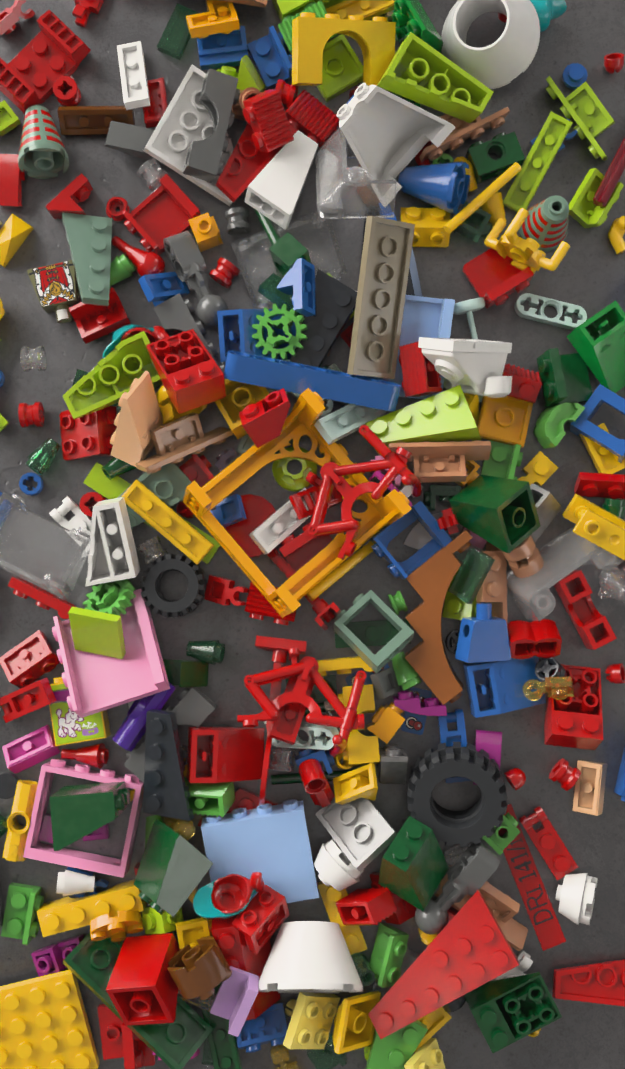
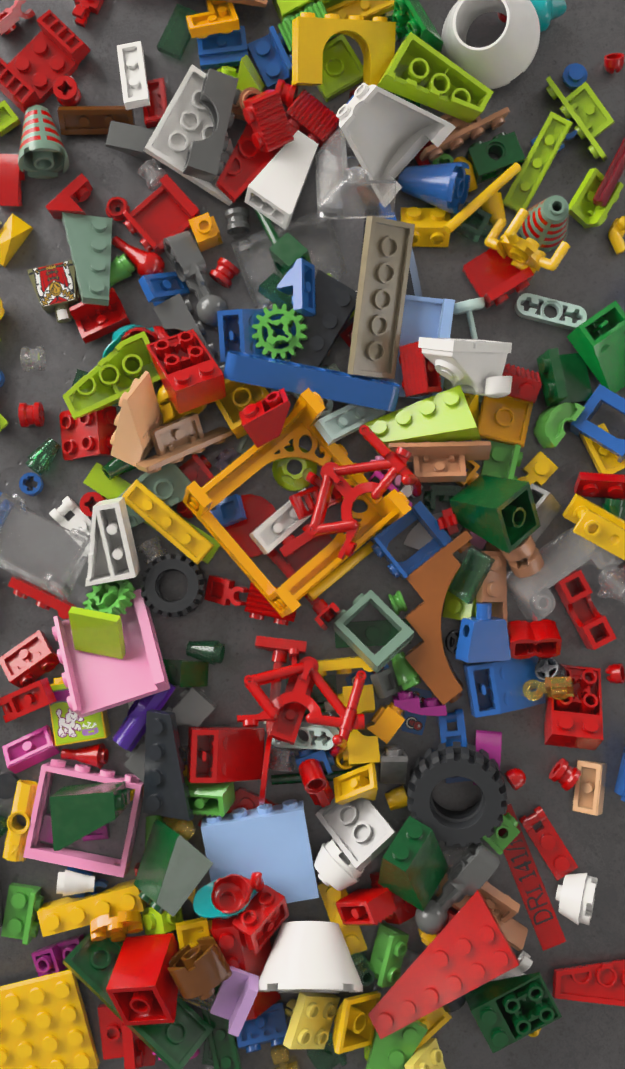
none -> yellow hose [385,785,408,811]

